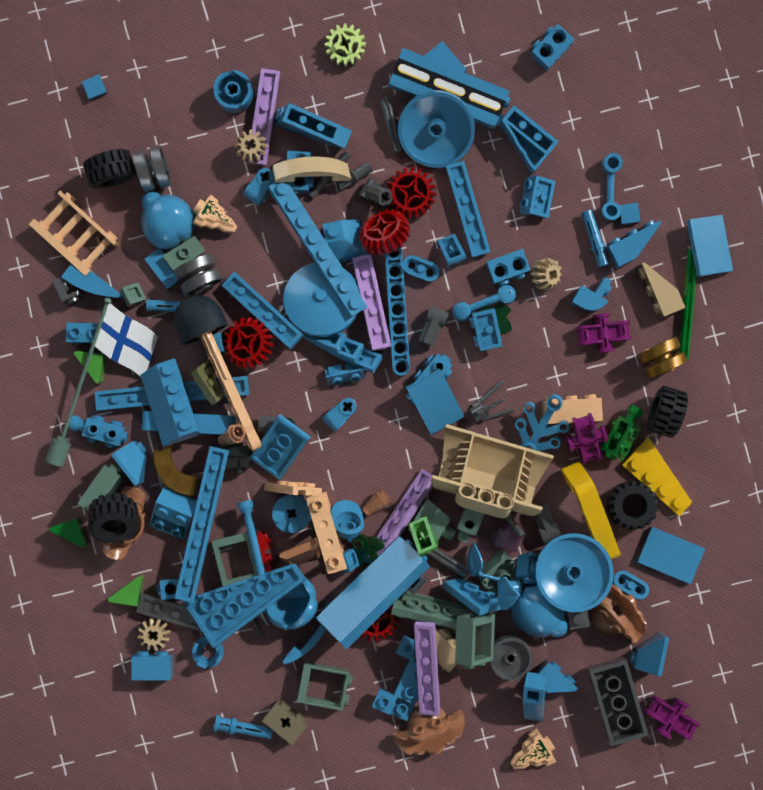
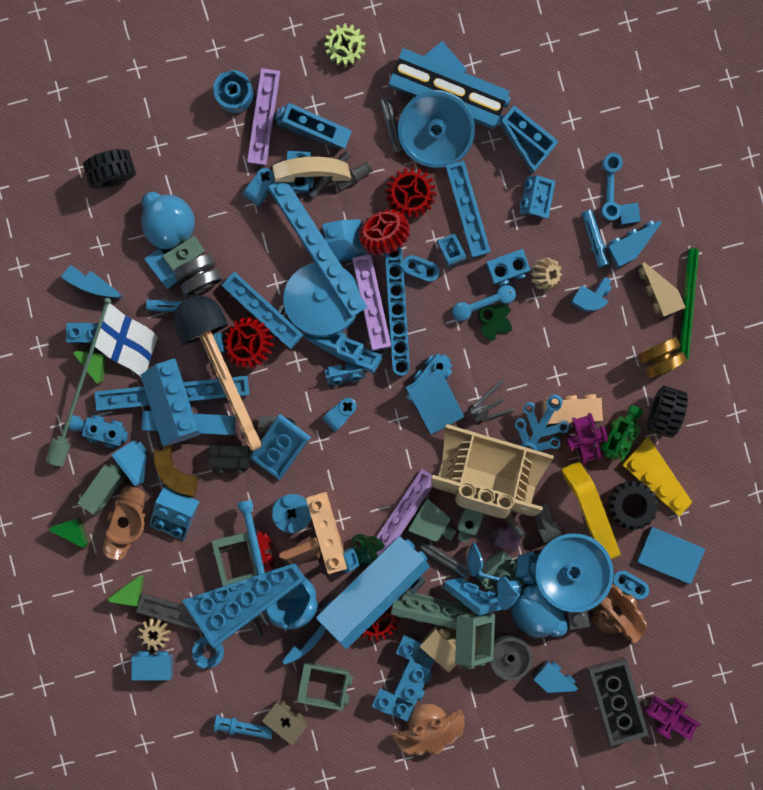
light nougat fence [29,191,120,276] -> none
flat silver bracket [53,278,82,305] -> none
dark azure tile [82,75,107,100] -> none
black tyre [88,493,139,544] -> none
sand green plate [120,283,146,307] -> none
flat silver wheel [133,145,171,193] -> none
dark azure brick [157,577,179,600] -> none
dark azure plate [175,446,230,603] -> none
olive plate [191,357,225,405] -> none
light nougat rock [192,194,237,233] -> none
nougat cone [218,424,245,446] -> none
tan gear [234,129,268,163] -> none
light nougat wing [264,481,322,496] -> none
dark azure piece [331,500,364,542] -> none
dark grey piece [358,179,393,206] -> none
nougat cone [362,490,391,517] -> none
bright green slope [409,516,438,556] -> none
lavender plate [414,622,440,716] -> none
dark grey piece [418,306,449,347] -> none
dark azure bracket [469,308,503,351] -> none
light nougat rock [510,728,556,769] -> none
dark azure slope [523,672,547,722] -> none
dark azure brick [530,24,575,72] -> none
magenta axle [575,313,632,353] -> none
dark azure slope [630,632,669,677] -> none
dark azure tile [686,215,733,277] -> none

